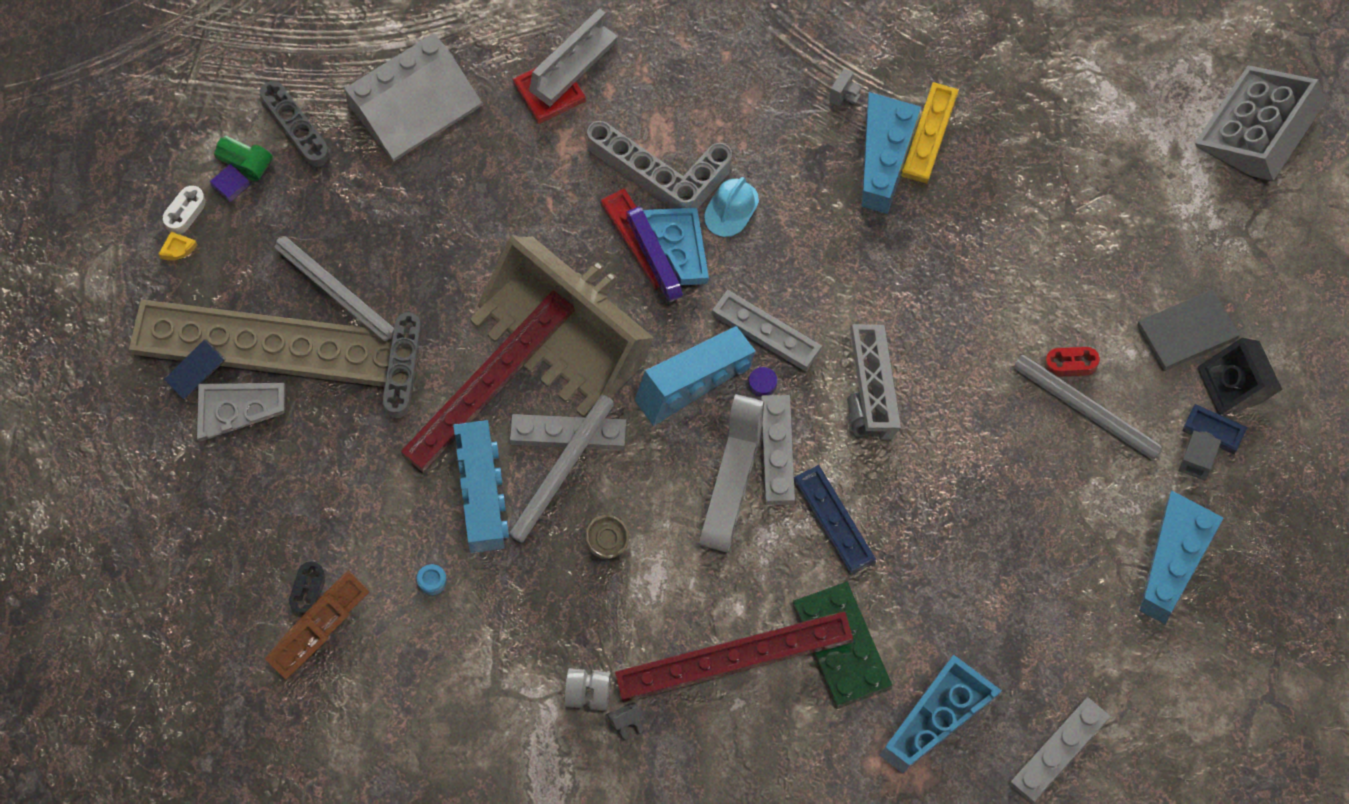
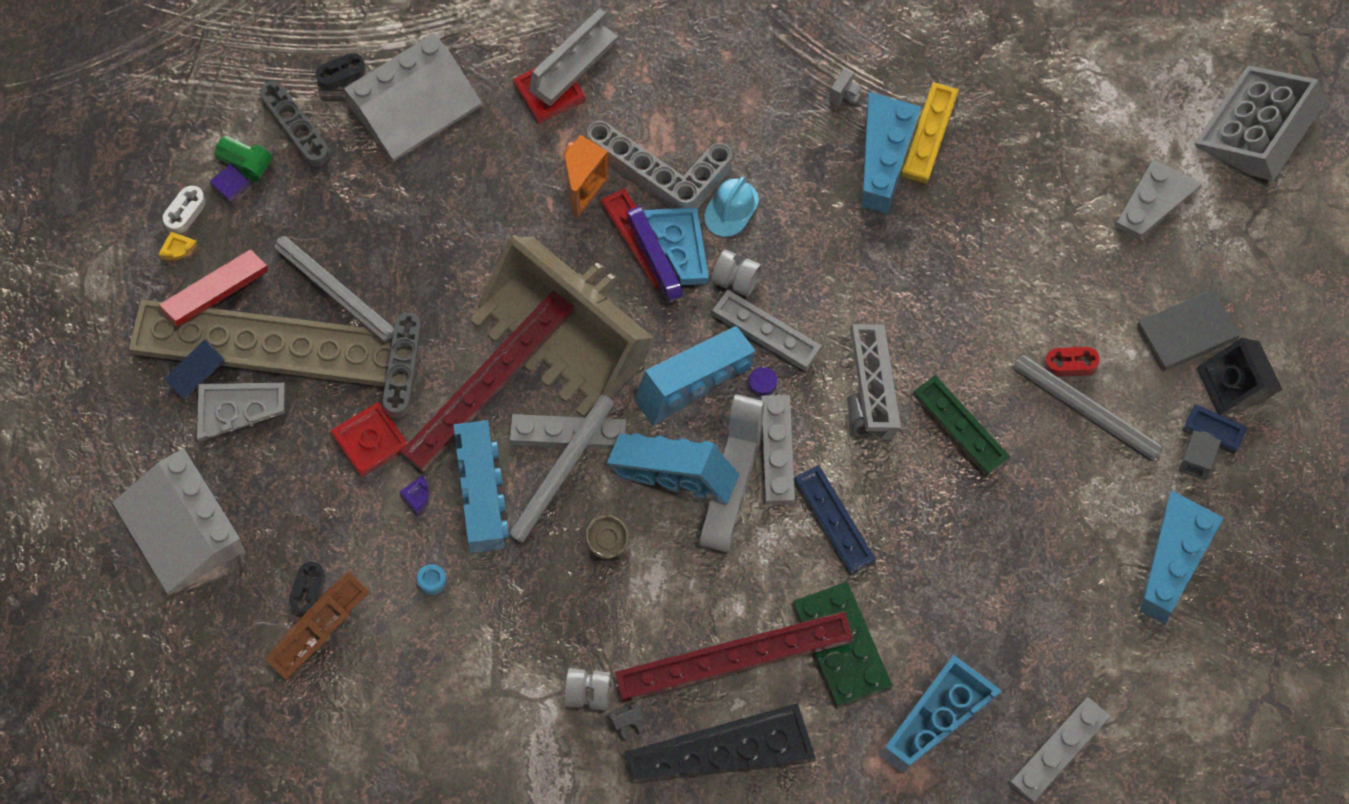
none -> light grey slope [112,448,245,596]
none -> tile [159,250,268,327]
none -> black beam [316,53,366,91]
none -> red tile [330,402,408,478]
none -> dark purple tile [400,475,429,516]
none -> orange slope [564,135,609,218]
none -> dark azure wedge [607,433,740,504]
none -> black wing [625,703,816,783]
none -> light grey wheel [711,249,762,298]
none -> dark green plate [913,375,1010,477]
none -> light grey wing [1115,160,1203,239]

